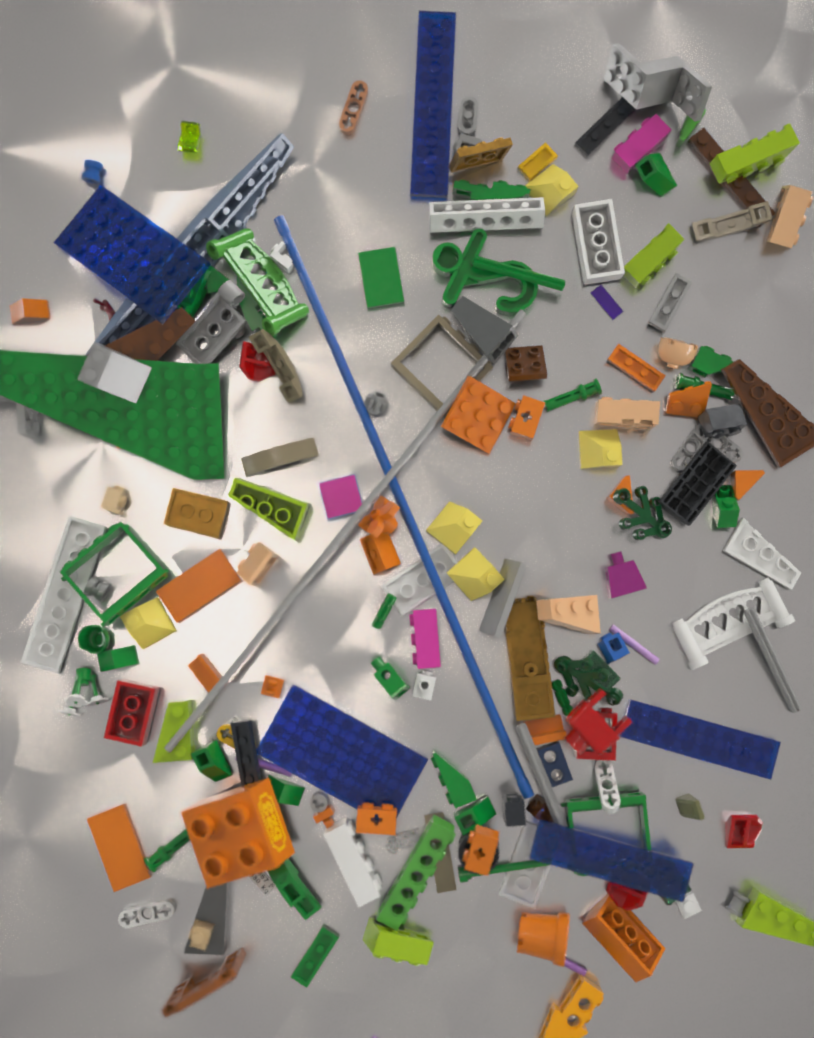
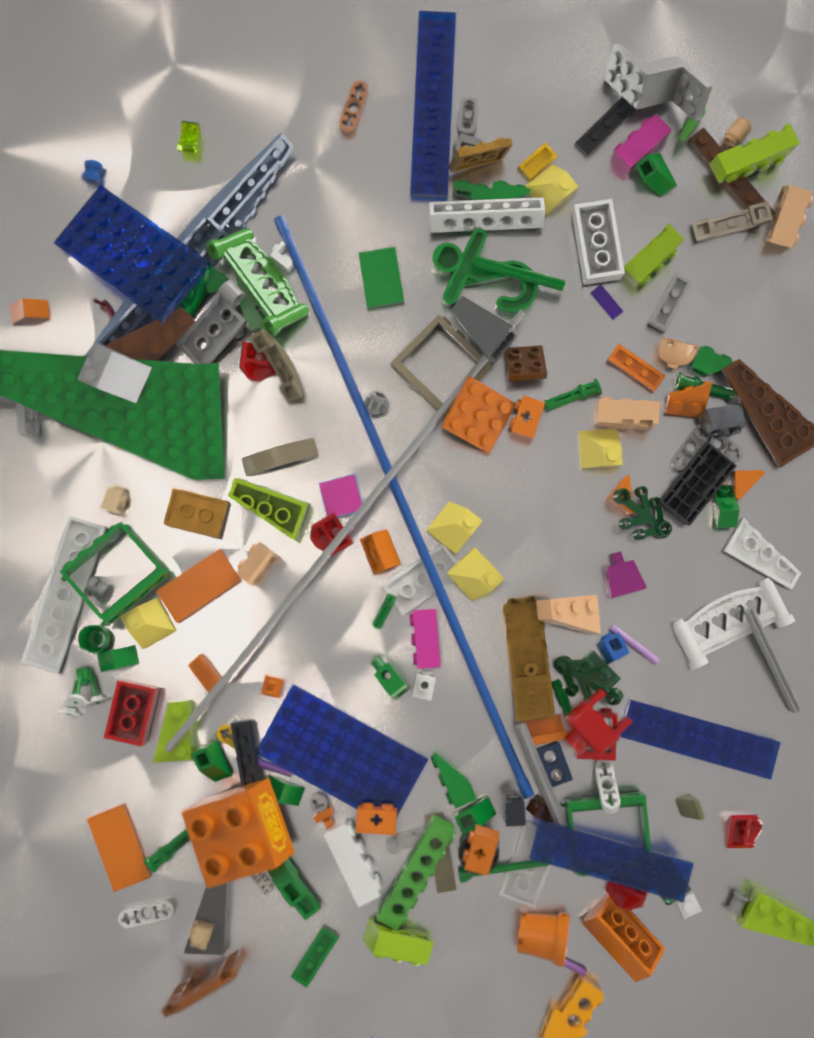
orange plant [358,496,400,538] -> none
light grey tile [479,559,527,638] -> none
none -> red slope [310,512,353,556]
none -> light nougat brick [723,118,752,147]

